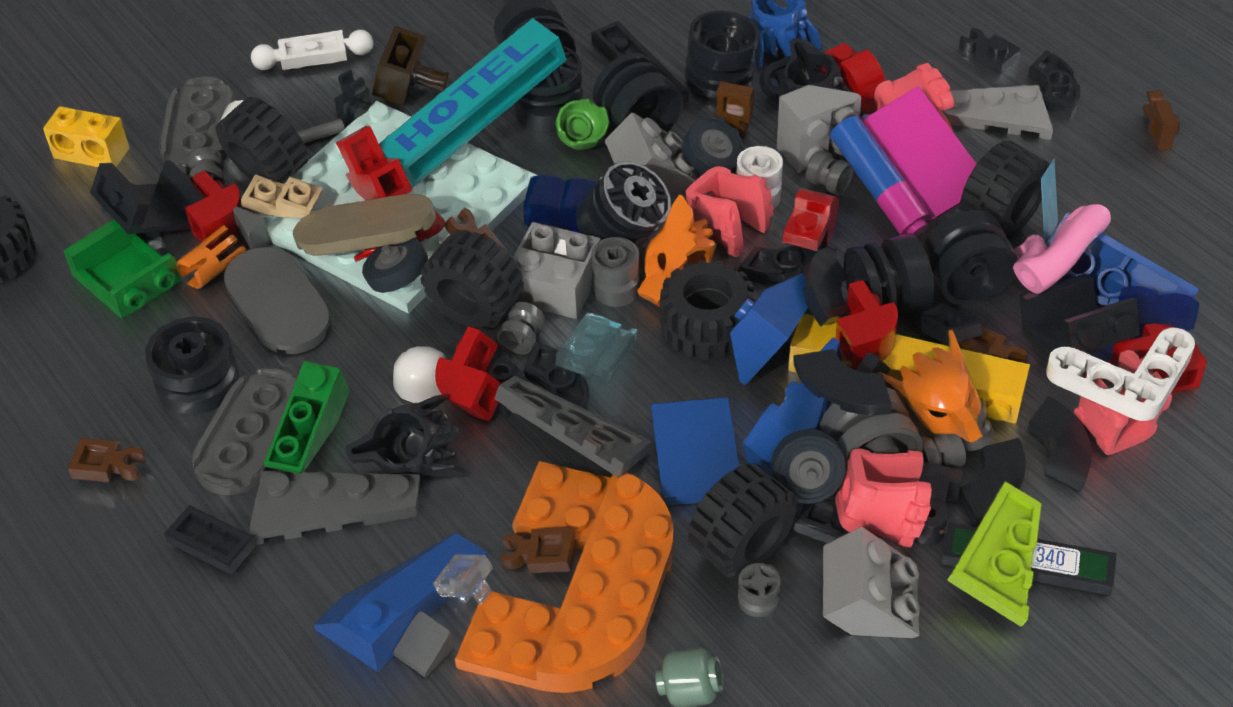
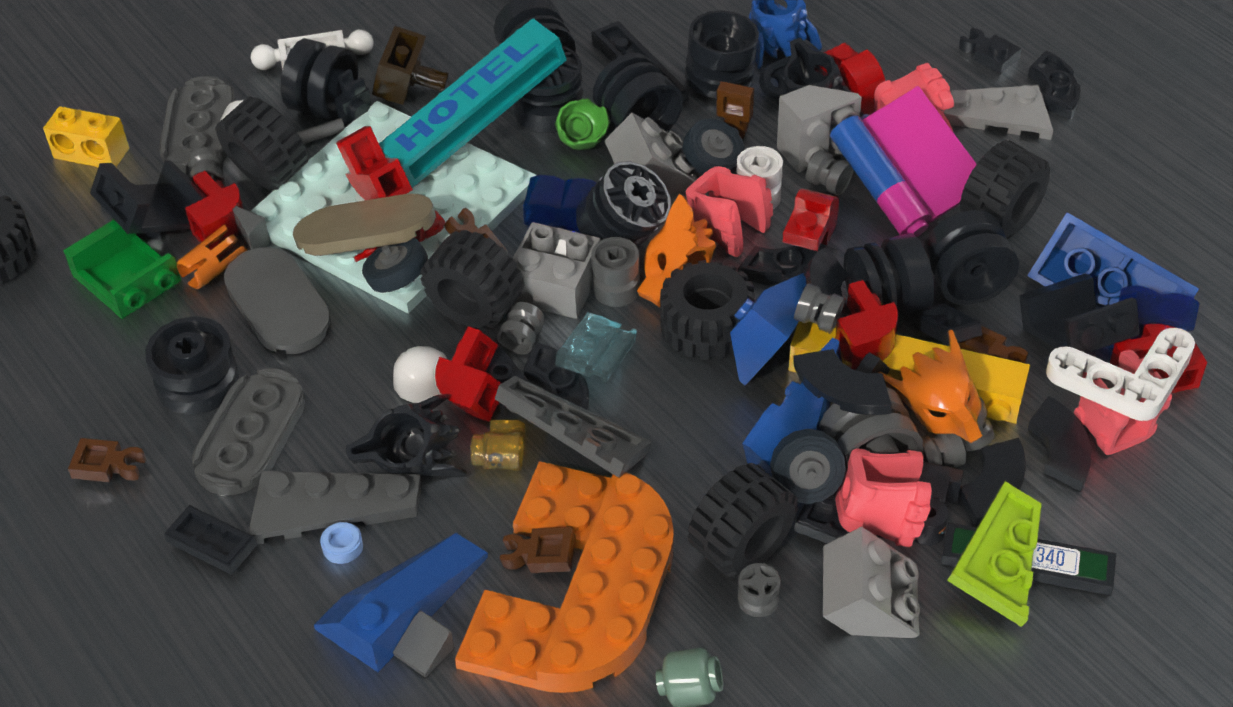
tan slope [241,174,323,218] -> none
green slope [263,361,350,474] -> none
clear tile [432,555,493,604] -> none
blue tile [651,397,739,505] -> none
bright pink piece [1013,204,1111,294] -> none
medium azure sticker [1041,158,1058,243] -> none
reddish brown plate [1143,90,1180,151] -> none
none -> black wheel [280,38,359,121]
none -> light blue tile [320,522,363,564]
none -> clear yellow piece [471,420,526,471]
none -> dark grey wheel [794,283,846,334]

